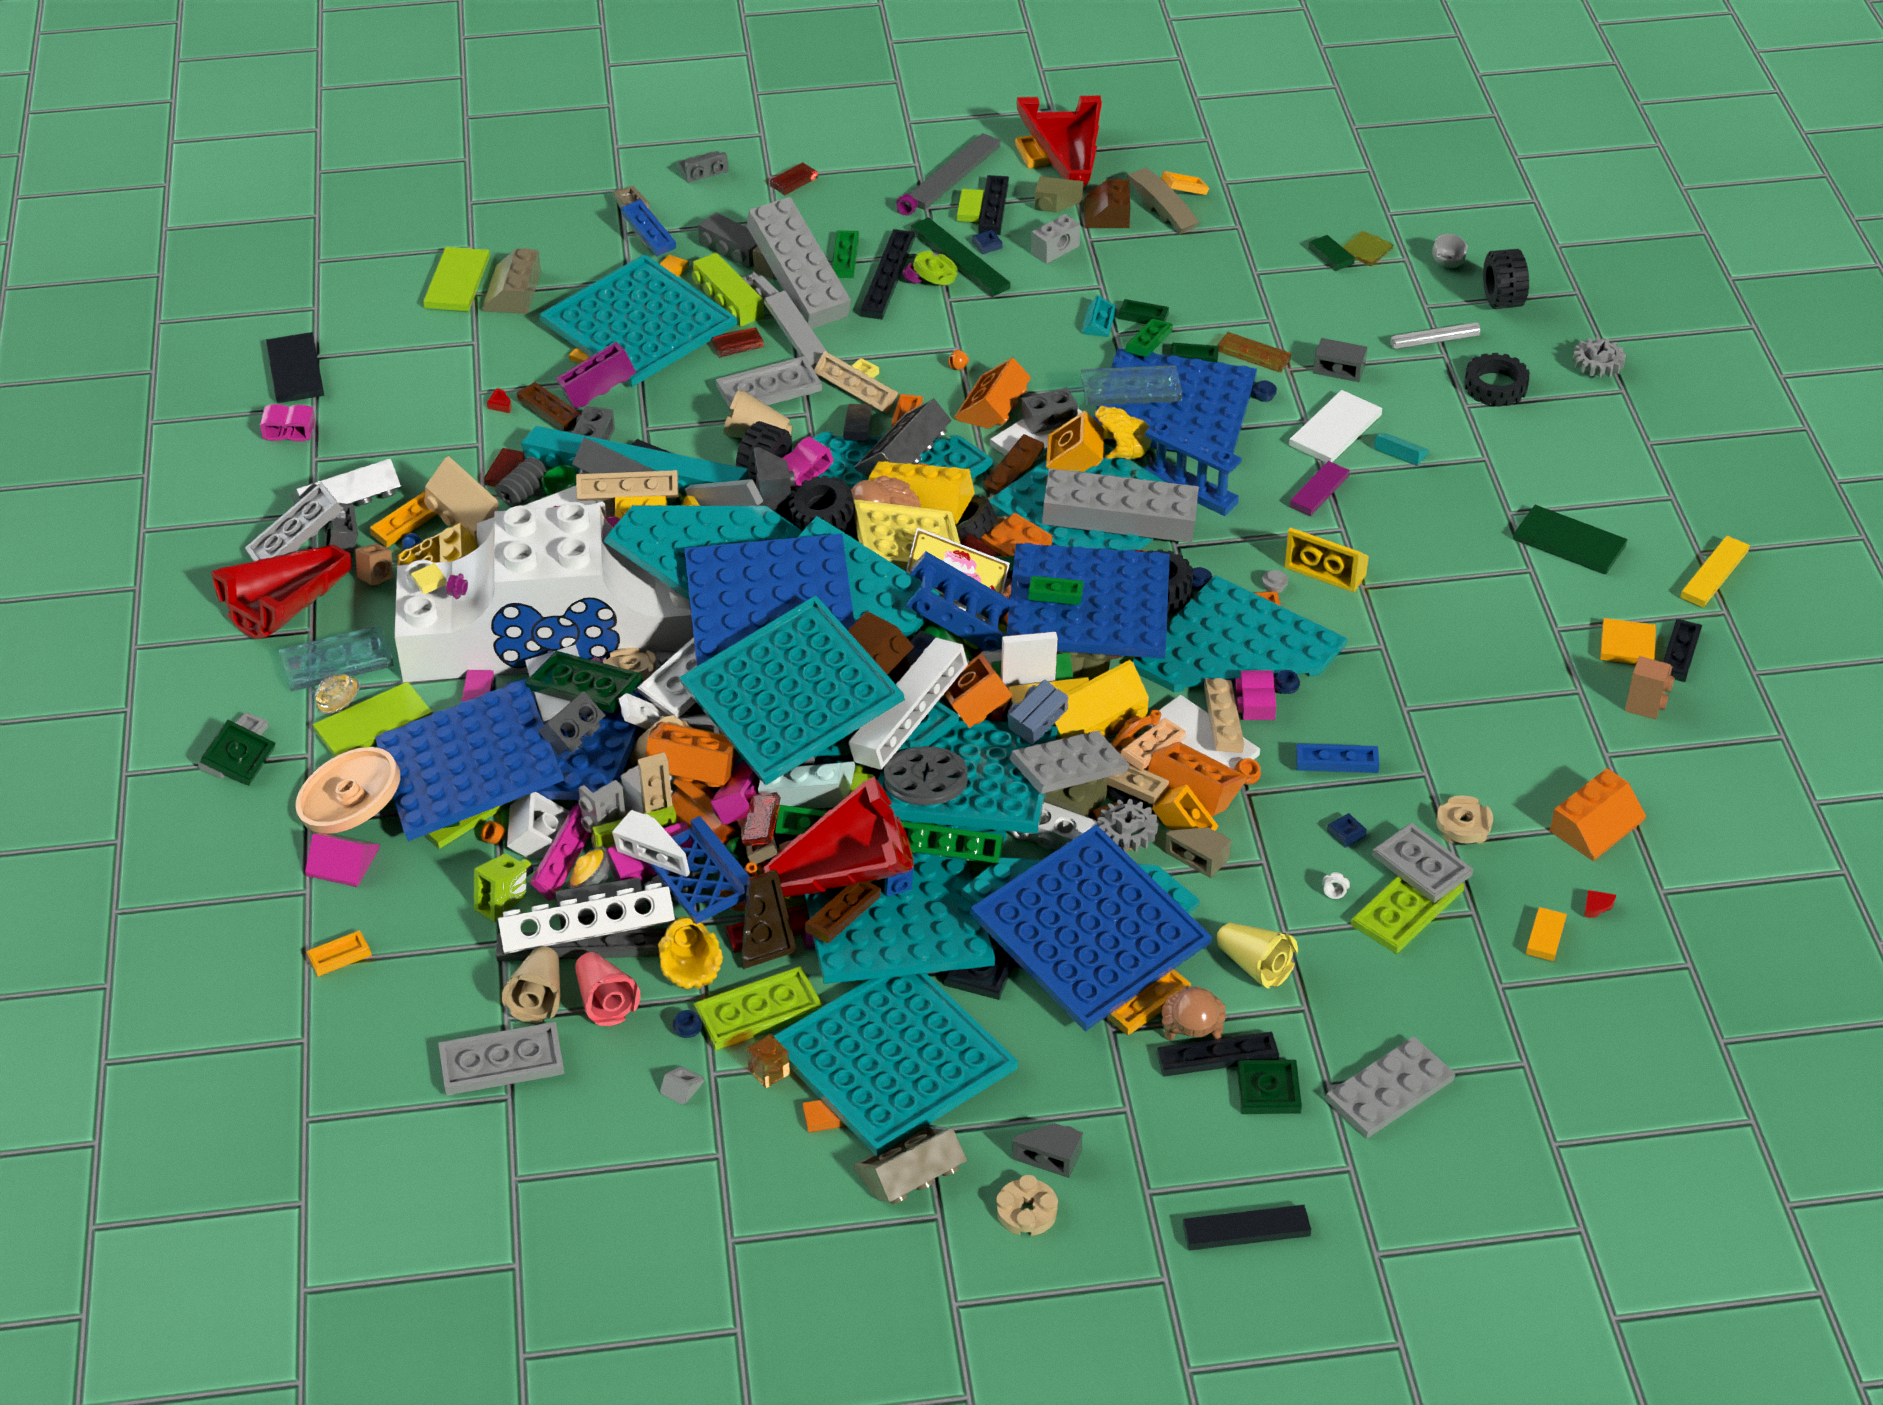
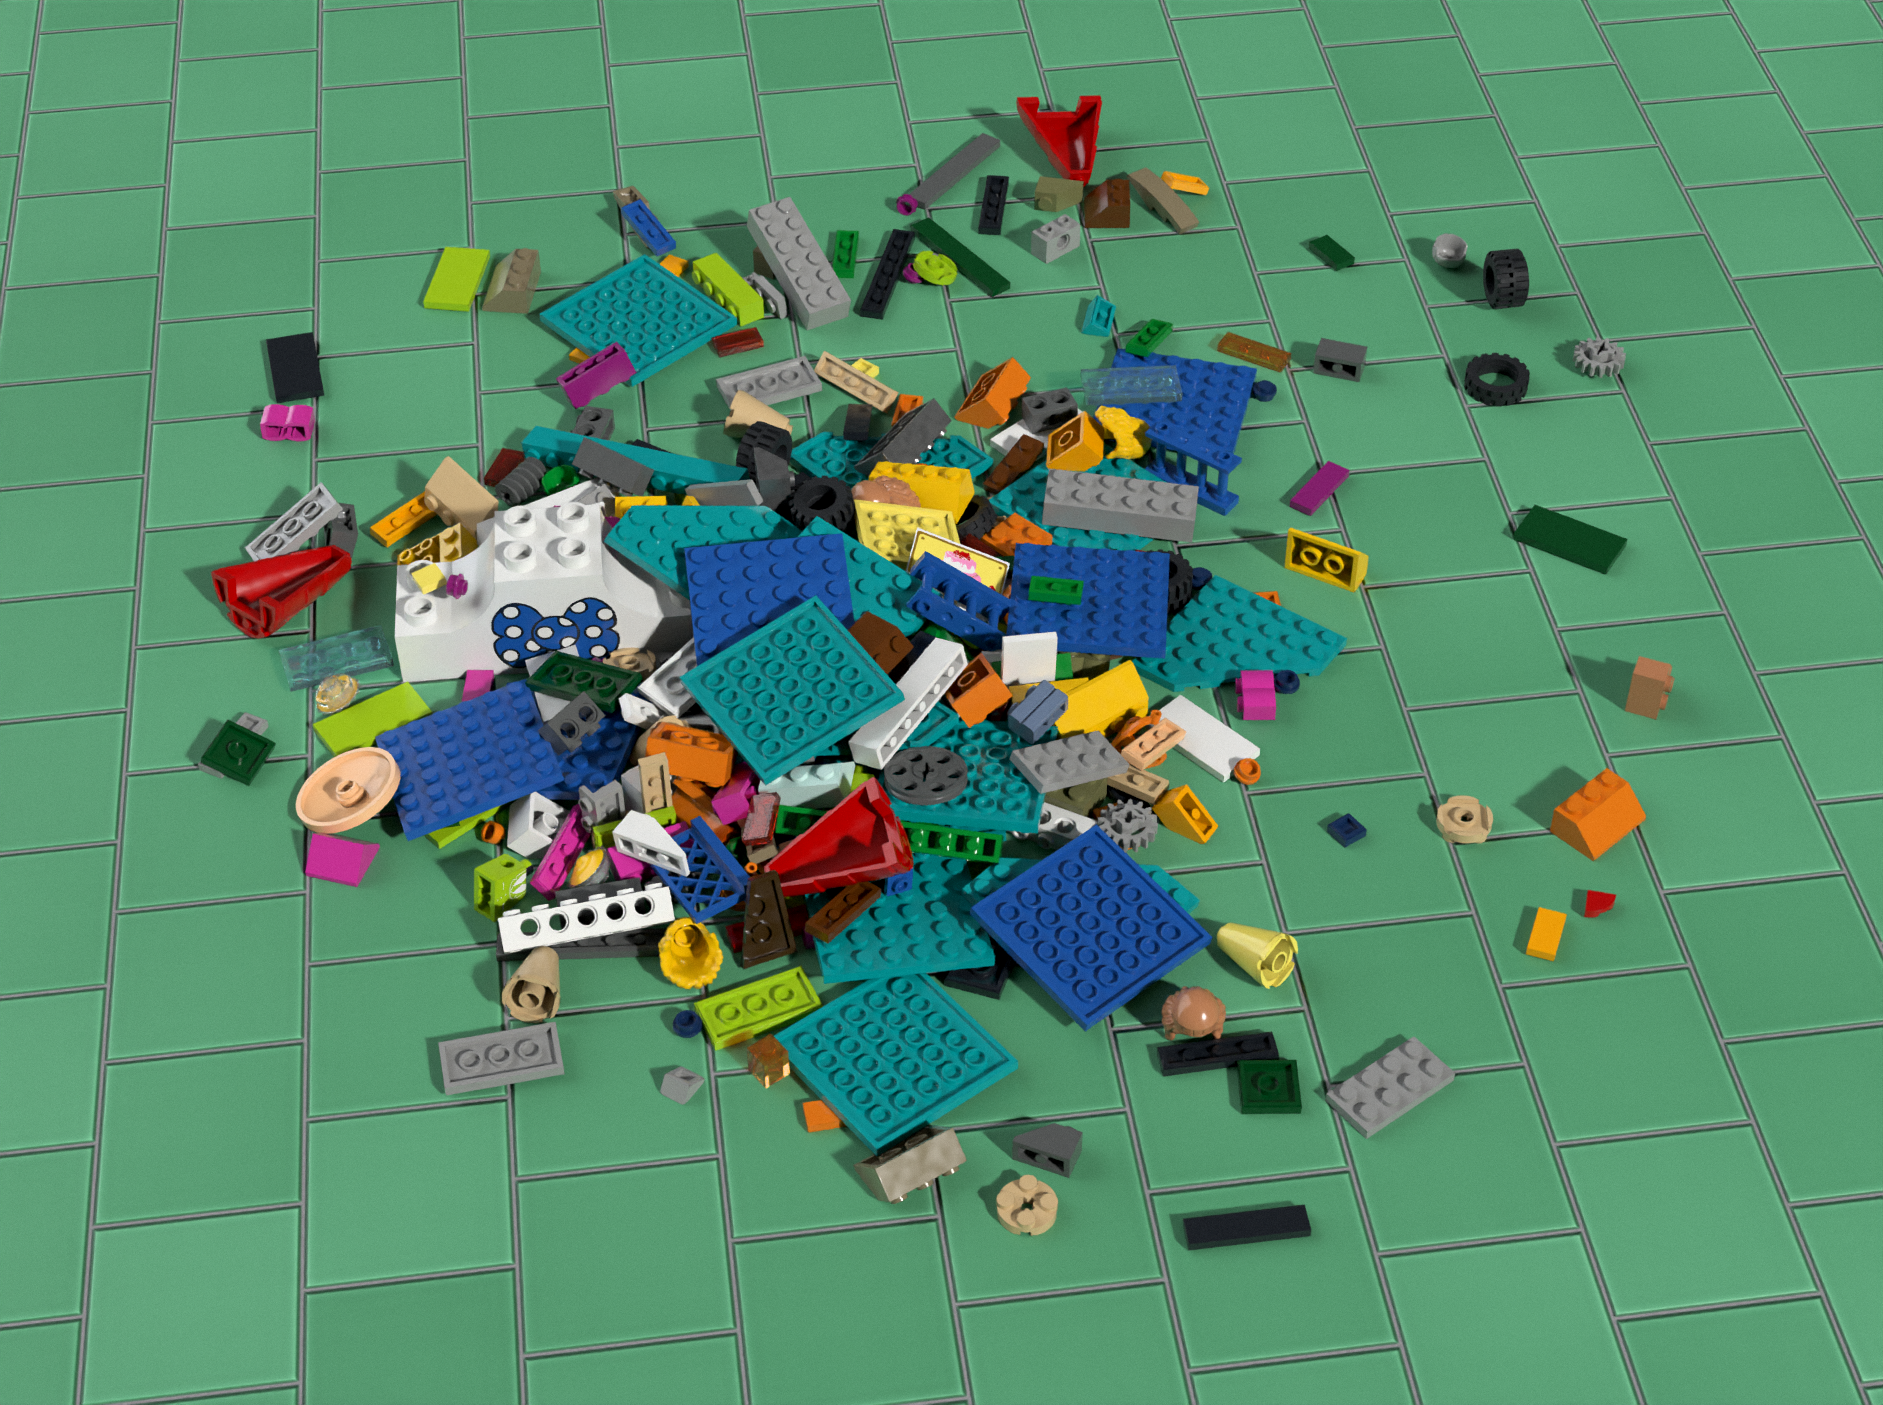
slope [291,458,401,506] -> none
light orange tile [306,930,372,977] -> none
medium nougat brick [355,543,393,585] -> none
blue hinge [402,533,422,551] -> none
red tile [487,388,512,413] -> none
reddish brown plate [517,382,581,431] -> none
coral cone [575,952,641,1026] -> none
tan plate [576,470,679,501] -> none
dark grey bracket [678,151,728,183] -> none
dark grey brick [698,212,758,269] -> none
light grey tile [764,290,827,369] -> none
clear red tile [770,162,818,195] -> none
dark pink brick [782,436,834,488] -> none
orange hinge [948,350,969,370] -> none
lime tile [957,189,984,223] -> none
dark blue tile [972,230,1002,254] -> none
light orange tile [1015,135,1049,169] -> none
light orange plate [1108,969,1191,1036] -> none
dark green tile [1118,299,1169,324] -> none
orange slope [1148,742,1248,816] -> none
dark tan slope [1165,827,1231,878] -> none
dark green tile [1171,342,1219,363] -> none
tan plate [1203,678,1244,753] -> none
light grey plate [1262,570,1288,593] -> none
white tile [1289,390,1382,463] -> none
blue plate [1296,744,1379,773] -> none
white plate [1322,872,1350,899] -> none
clear yellow piece [1343,231,1394,267] -> none
lime tile [1351,876,1465,954] -> none
light grey tile [1372,823,1473,903] -> none
teal slope [1374,433,1429,466] -> none
light grey axle [1390,322,1481,349] -> none
light orange tile [1600,618,1656,665] -> none
black tile [1663,619,1702,682] -> none
yellow tile [1680,536,1750,608] -> none

